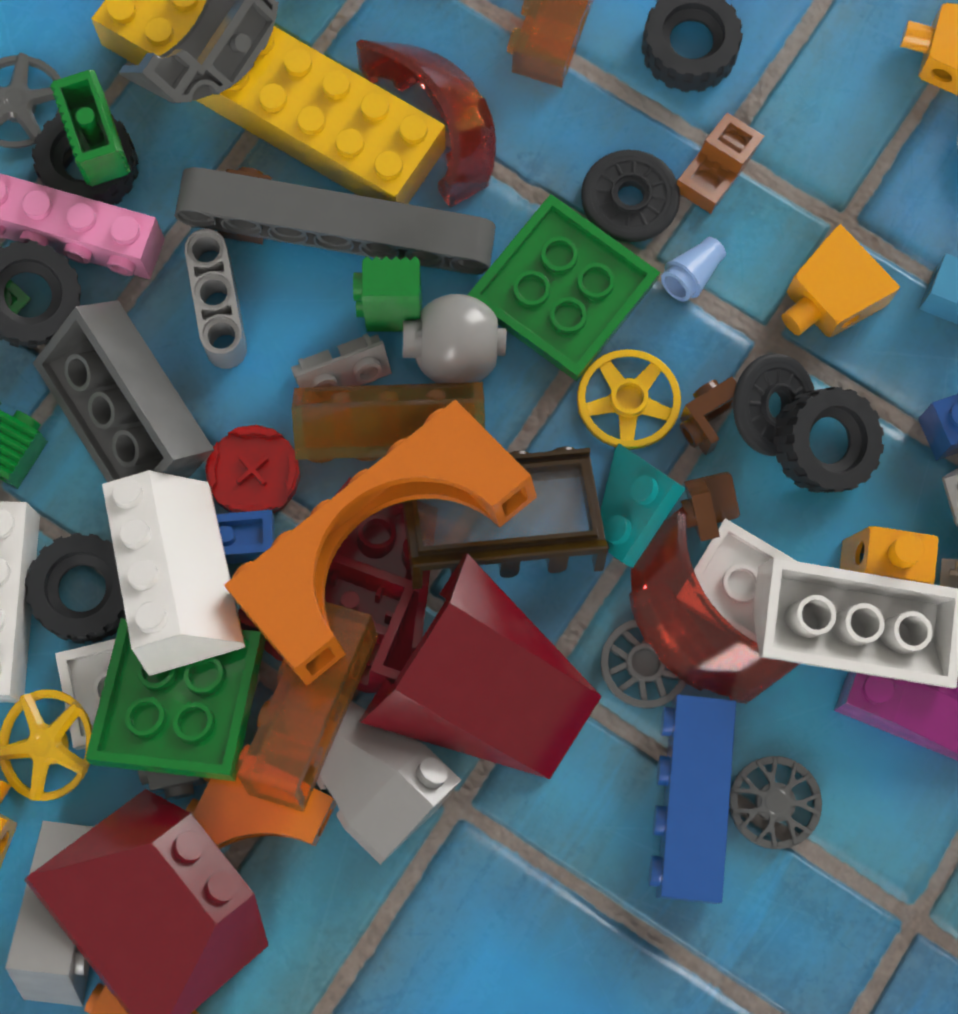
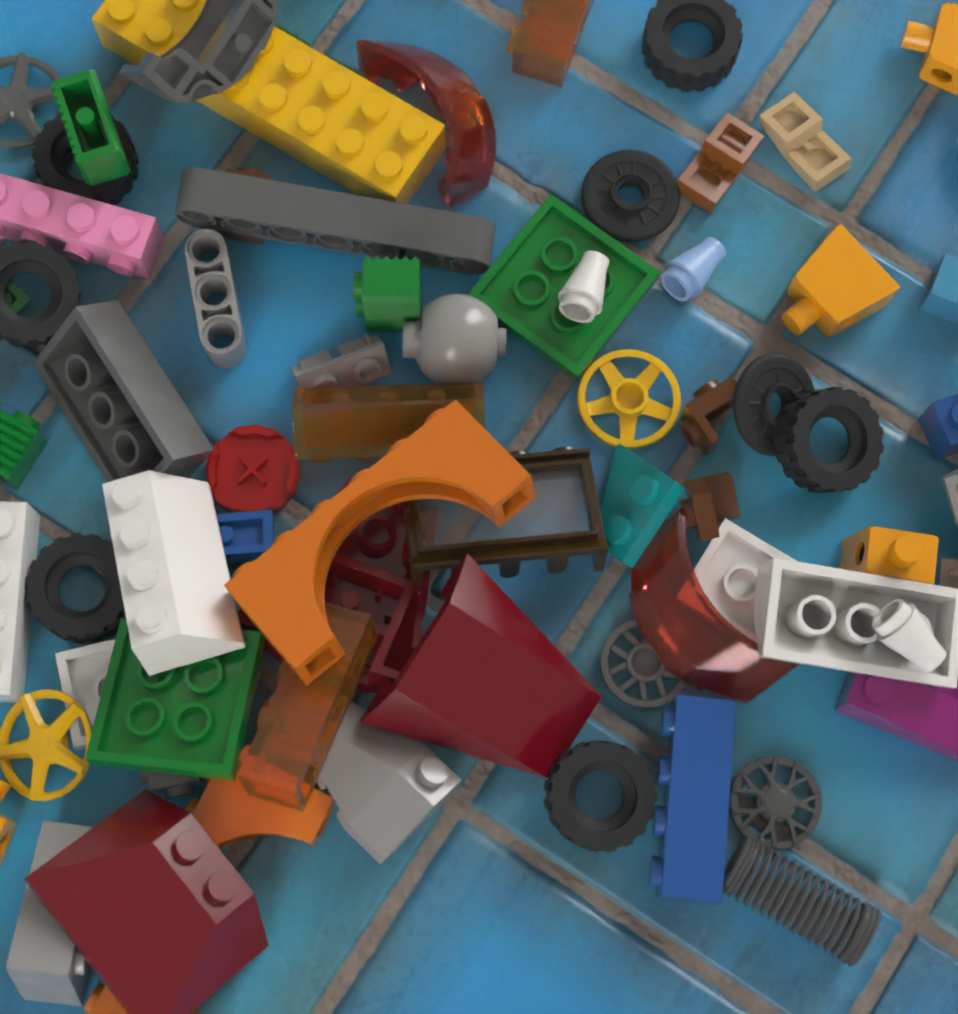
none -> black tyre [543,740,657,852]
none -> white cone [558,251,610,323]
none -> dark grey piece [723,835,881,967]
none -> tan slope [759,92,851,193]
none -> white cone [872,598,947,673]

